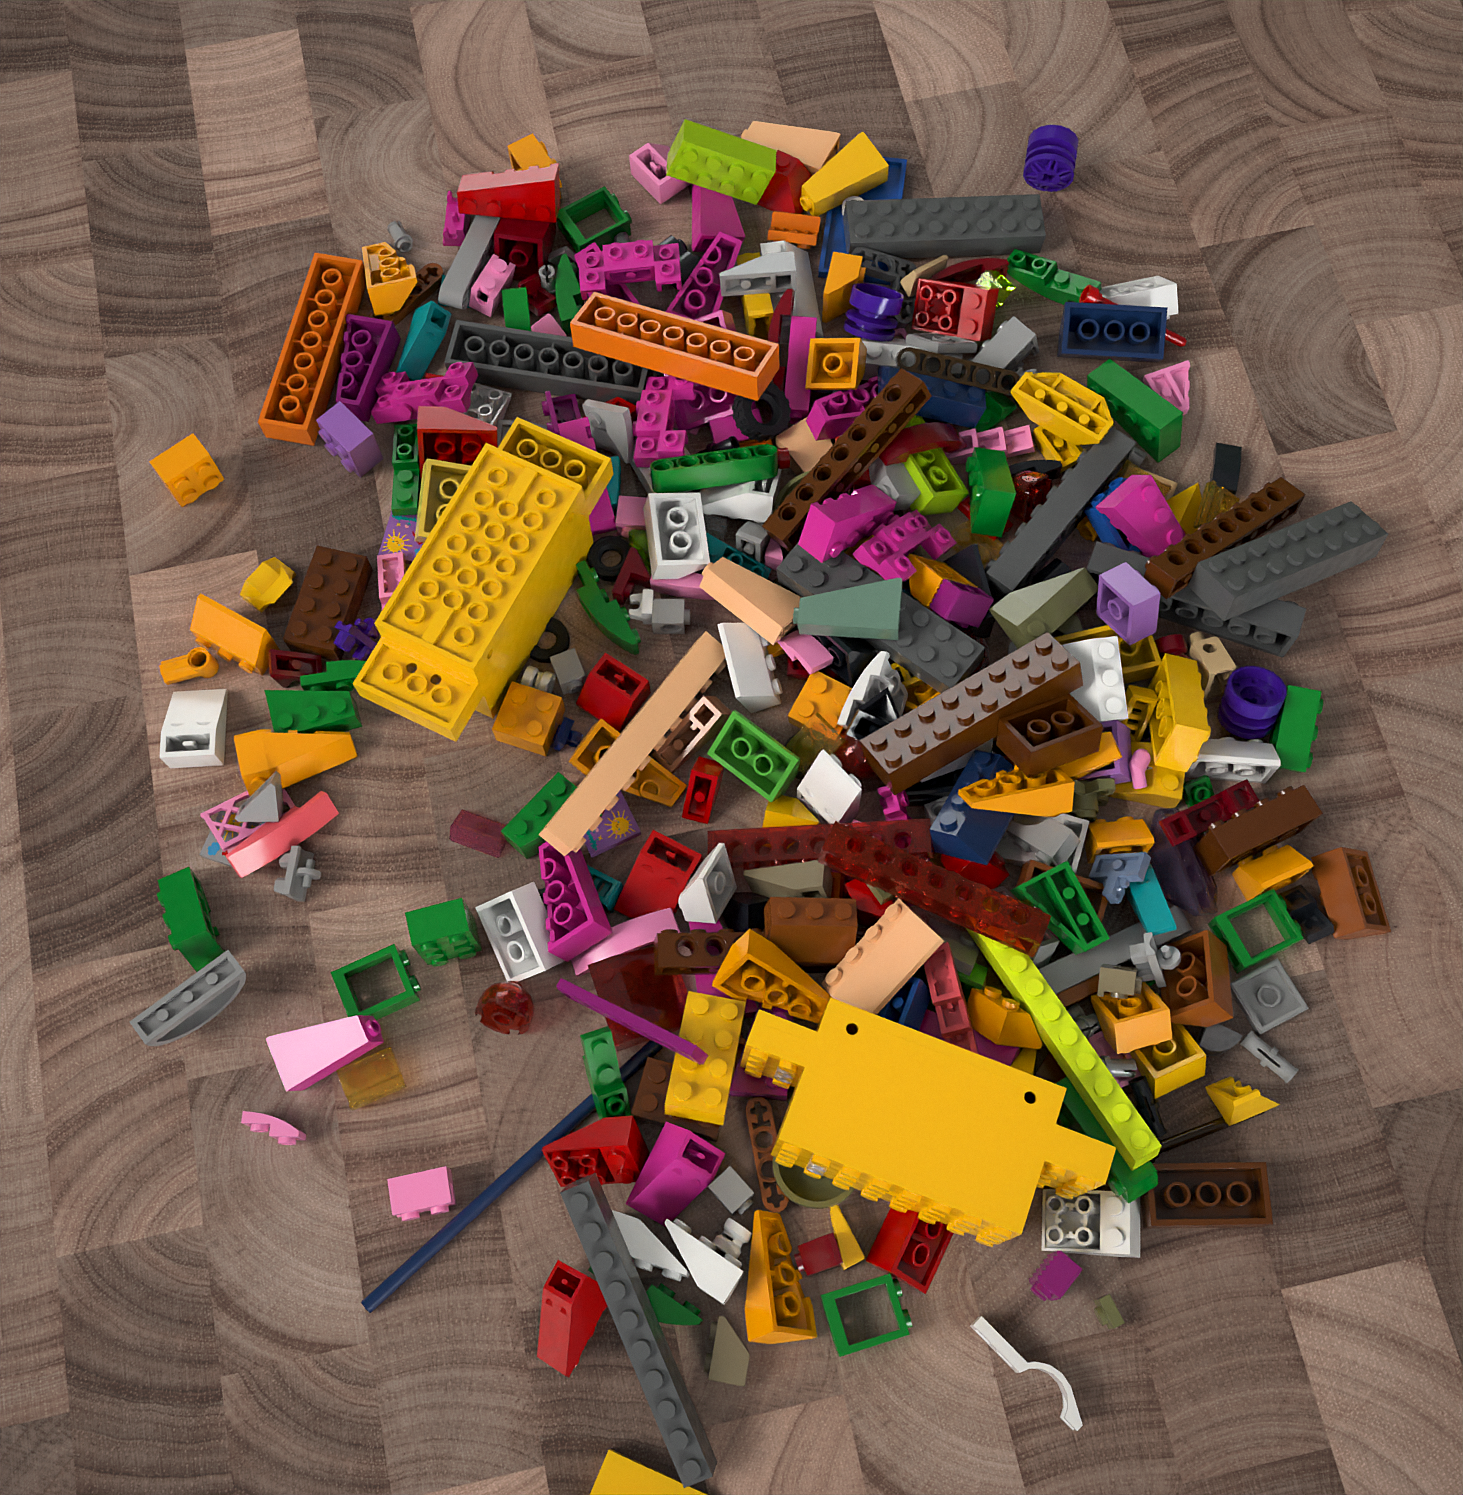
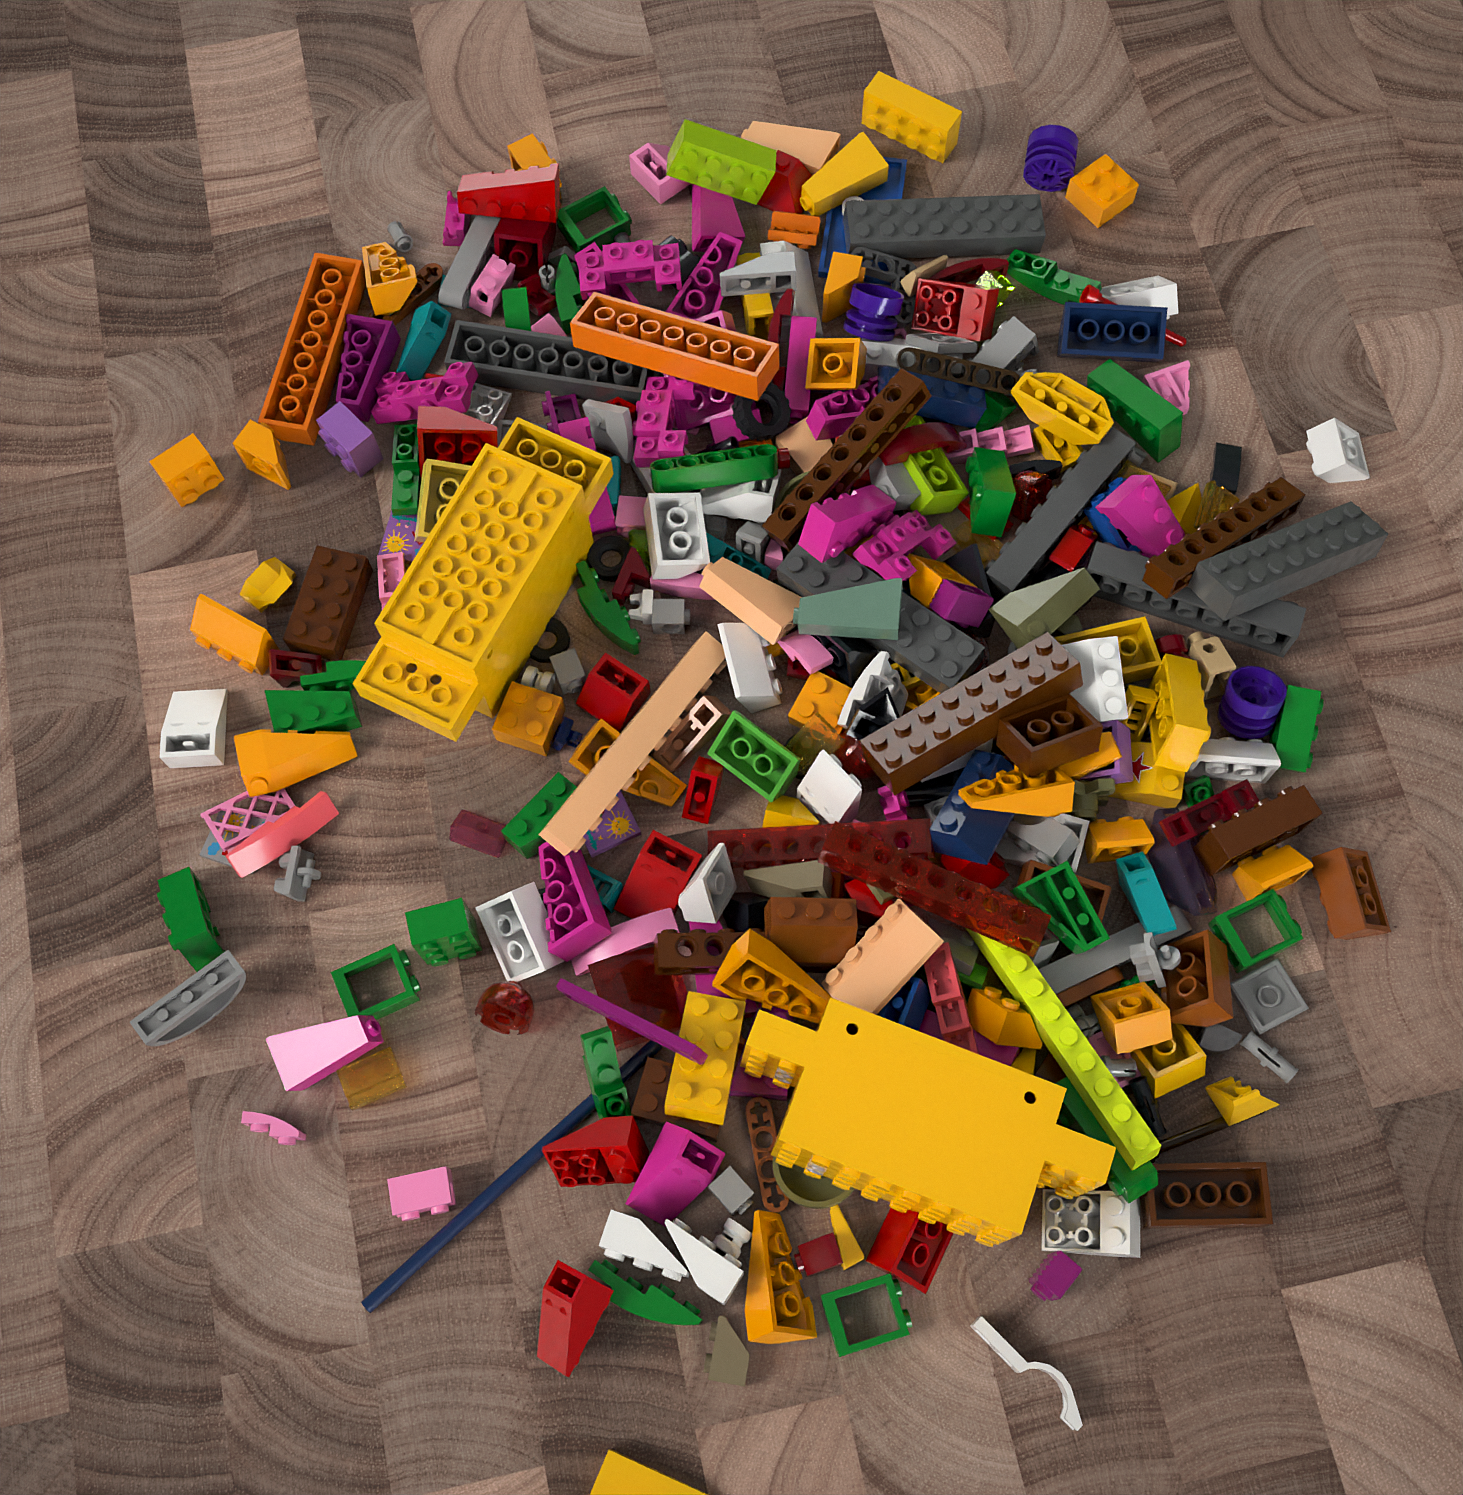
light orange piece [159,647,219,685] -> none
light grey slope [234,771,284,822] -> none
dark purple hips [334,618,379,661] -> none
dark grey brick [560,1173,717,1488] -> none
sand blue hinge [1089,852,1151,904] -> none
olive plate [1094,1294,1125,1329] -> none
medium lavender brick [1096,562,1160,645] -> none
dark tan brick [1097,964,1143,999] -> none
bright pink arm [1128,749,1151,789] -> none
black slope [1279,884,1335,944] -> none
none -> light orange slope [233,419,291,490]
none -> yellow brick [861,71,962,163]
none -> red slope [1049,524,1098,572]
none -> light orange brick [1065,154,1139,228]
none -> white slope [1306,418,1370,483]

